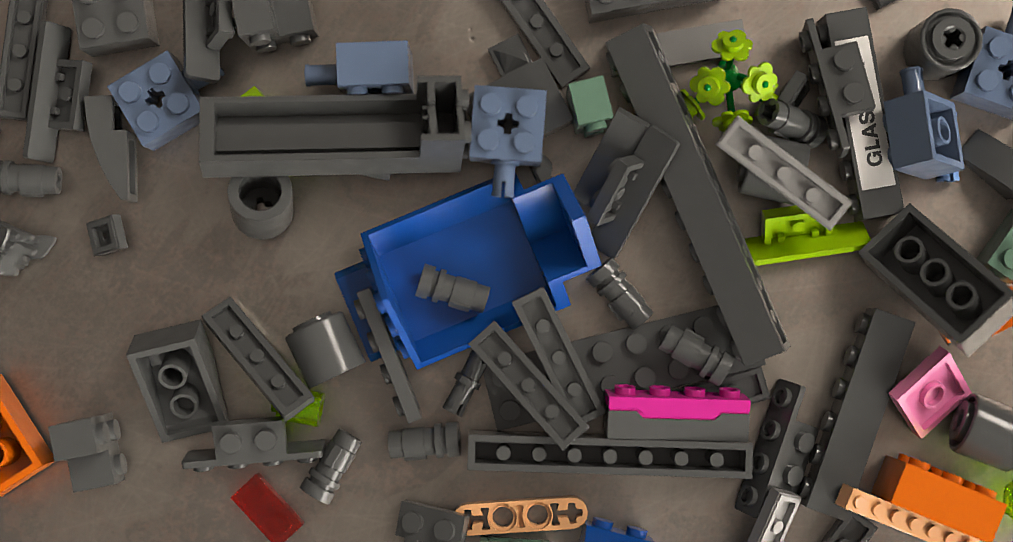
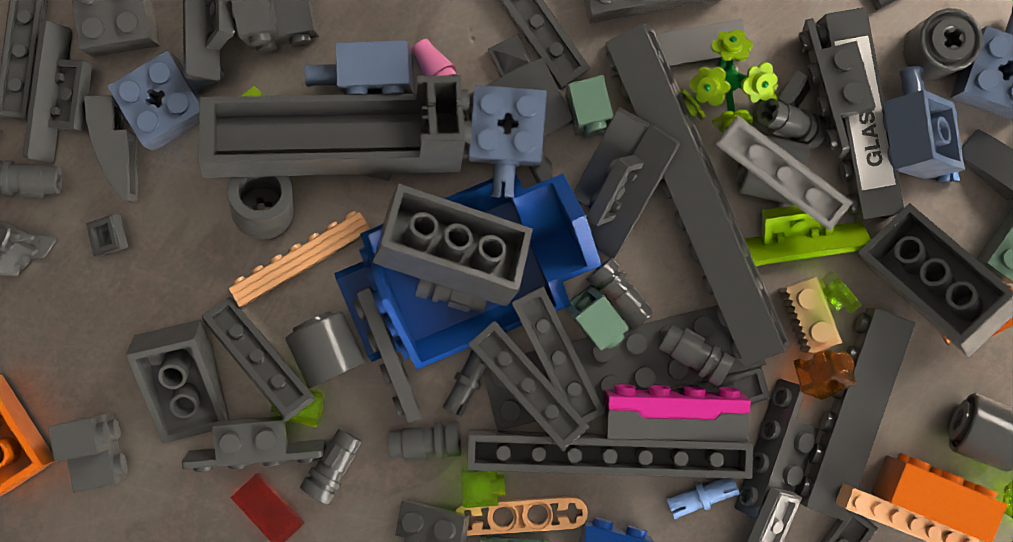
bright pink plate [888,346,972,439] -> none
none -> light nougat piece [229,211,371,307]
none -> dark grey brick [372,184,533,306]
none -> bright pink cone [411,39,457,76]
none -> clear neon green brick [461,467,505,508]
none -> sand green brick [565,285,629,351]
none -> light blue pin [666,478,740,520]
none -> tan brick [777,277,842,354]
none -> clear orange brick [794,350,856,400]
none -> clear neon green plate [821,271,862,314]

